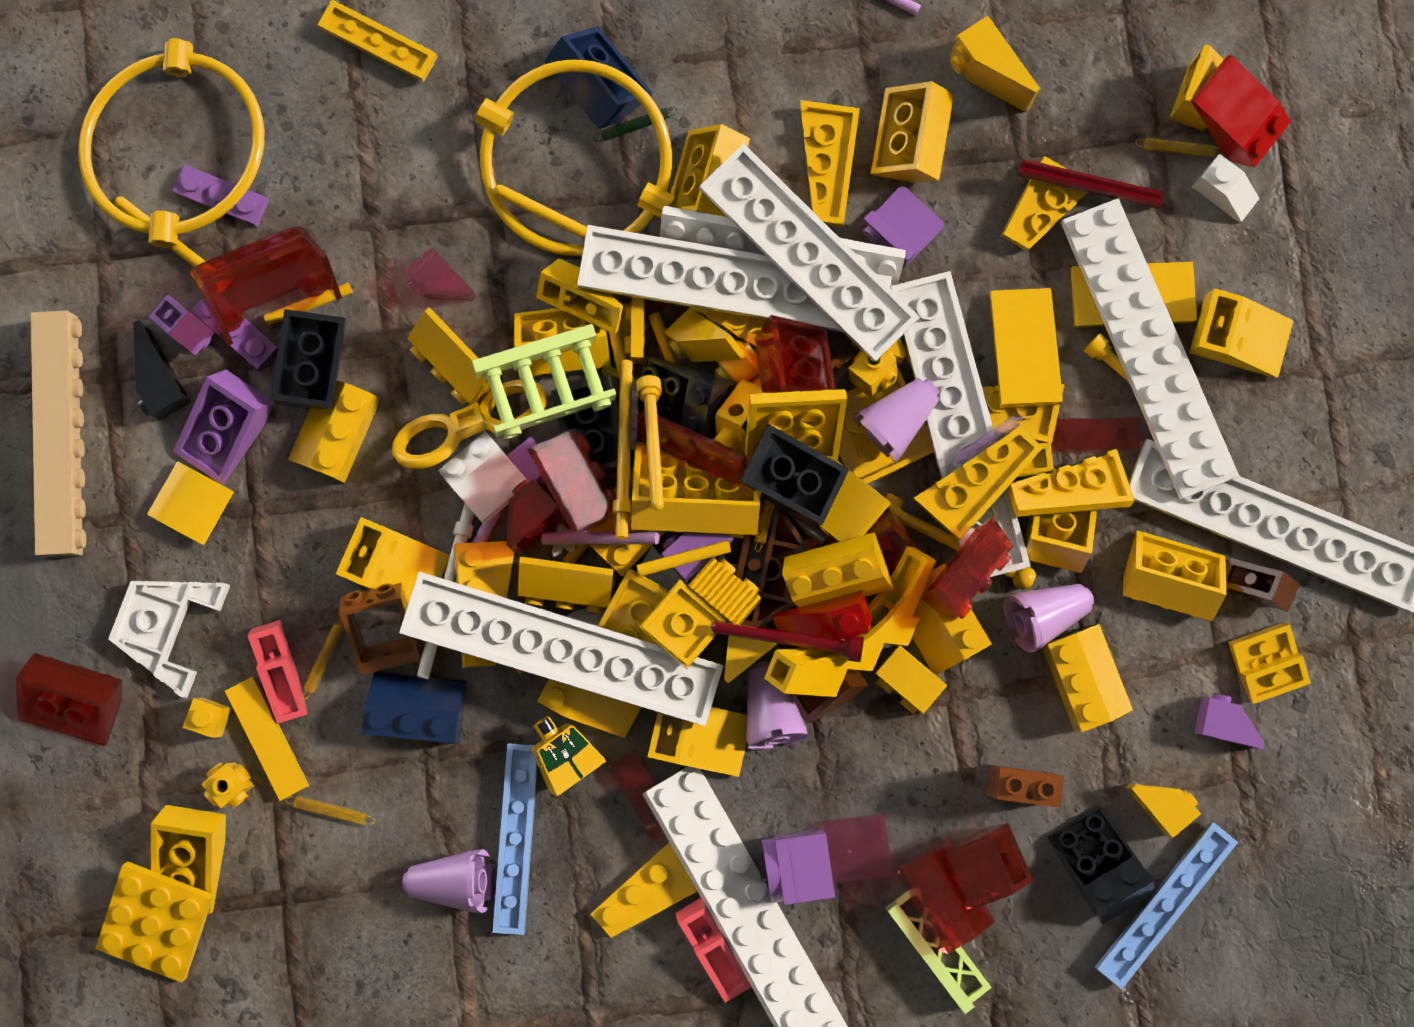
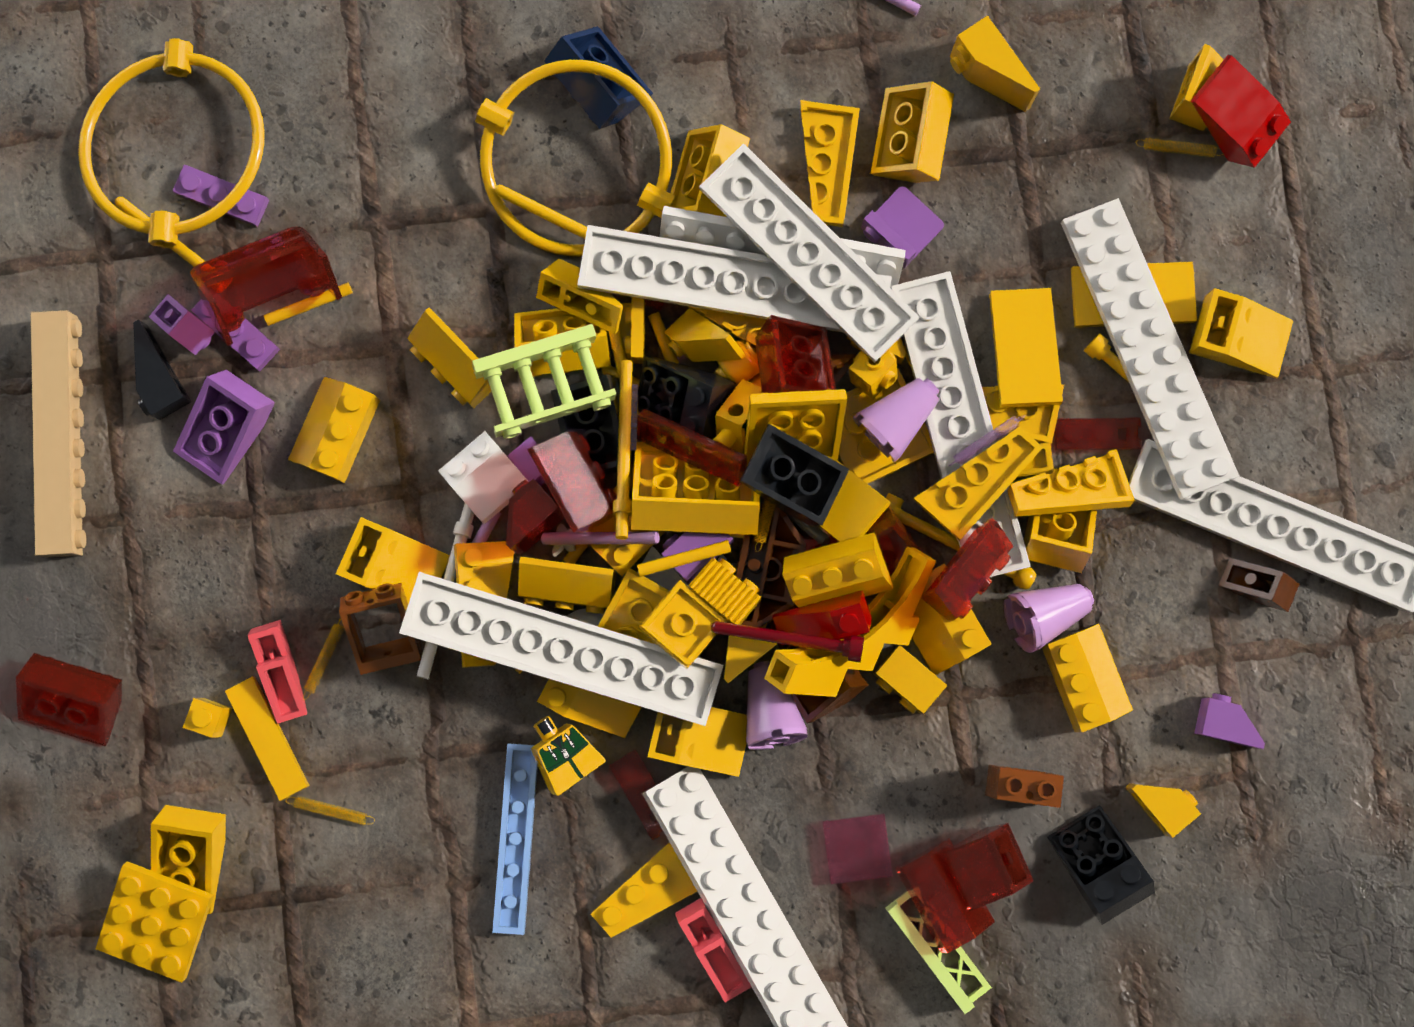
white wing [108,581,230,698] -> none
yellow slope [147,461,234,545] -> none
yellow brick [202,762,254,808] -> none
black slope [270,309,347,409] -> none
yellow plate [317,0,438,83] -> none
dark blue slope [361,672,467,744] -> none
yellow bar [392,379,547,469] -> none
lavender cone [402,849,493,913] -> none
clear pink slope [405,247,476,301] -> none
dark green piece [594,107,677,141] -> none
yellow piece [636,375,664,511] -> none
medium lavender piece [759,829,835,905] -> none
yellow wing [1001,156,1088,251] -> none
dark red axle [1018,159,1163,208] -> none
light blue plate [1095,821,1238,989] -> none
yellow slope [1123,530,1226,621] -> none
white slope [1192,154,1259,223] -> none
yellow slope [1228,622,1311,704] -> none

